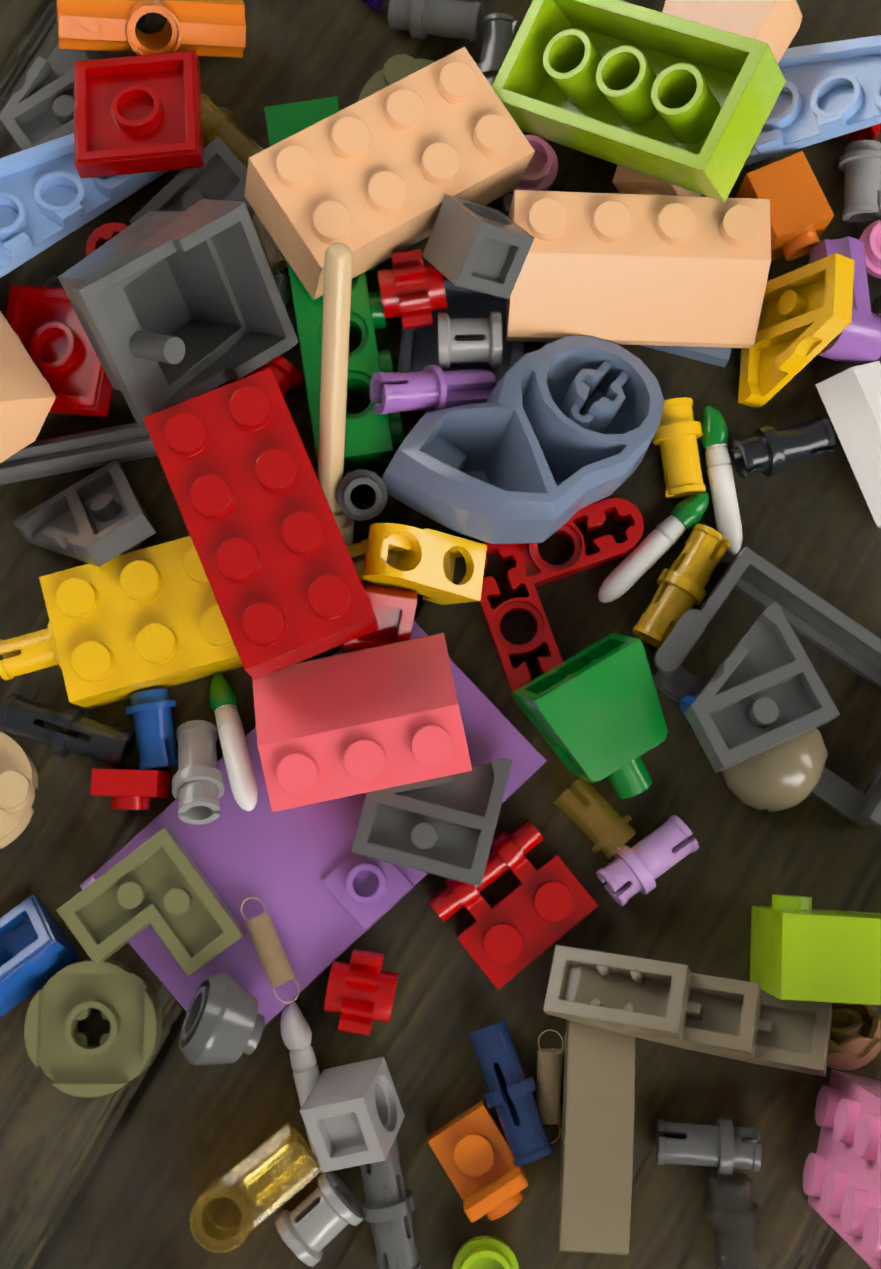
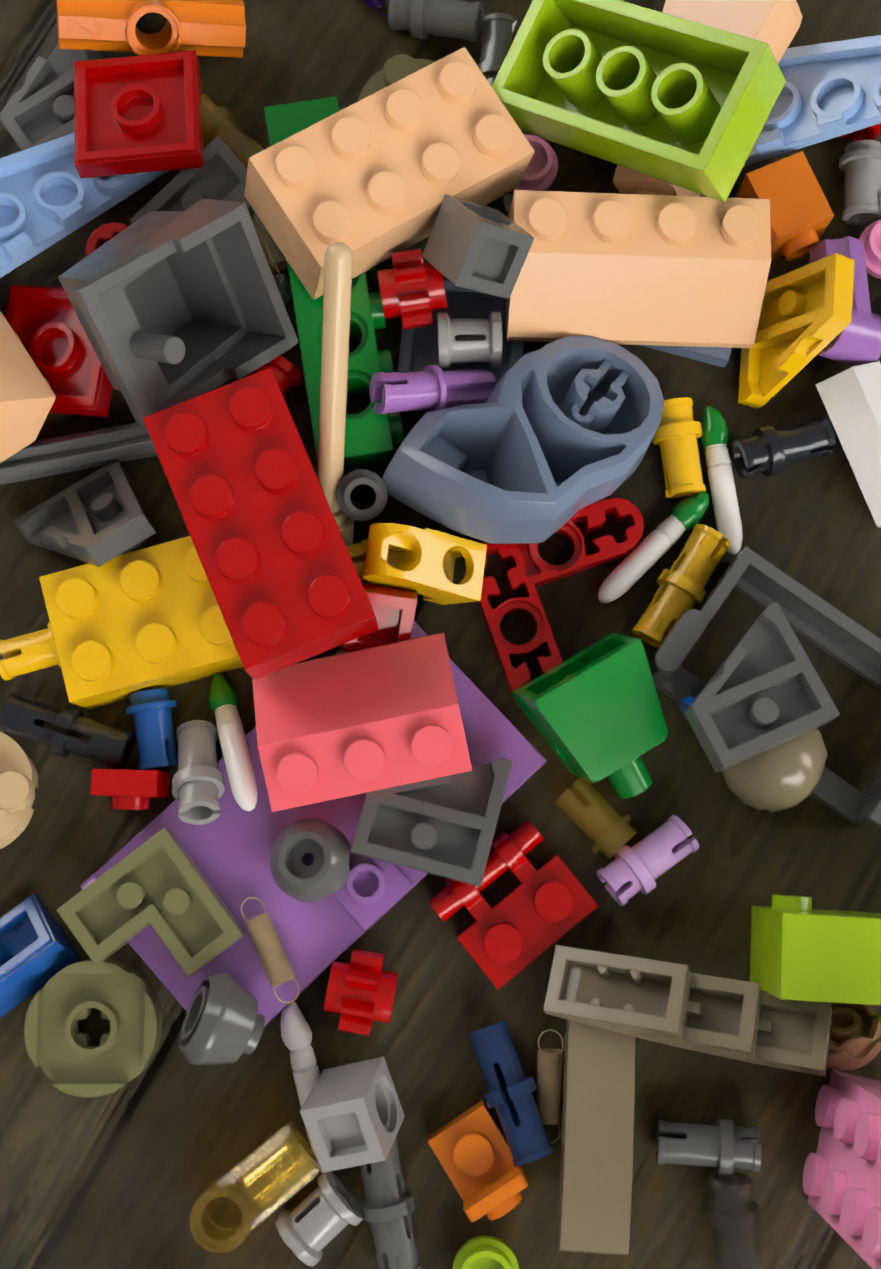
none -> dark grey plate [270,818,351,903]

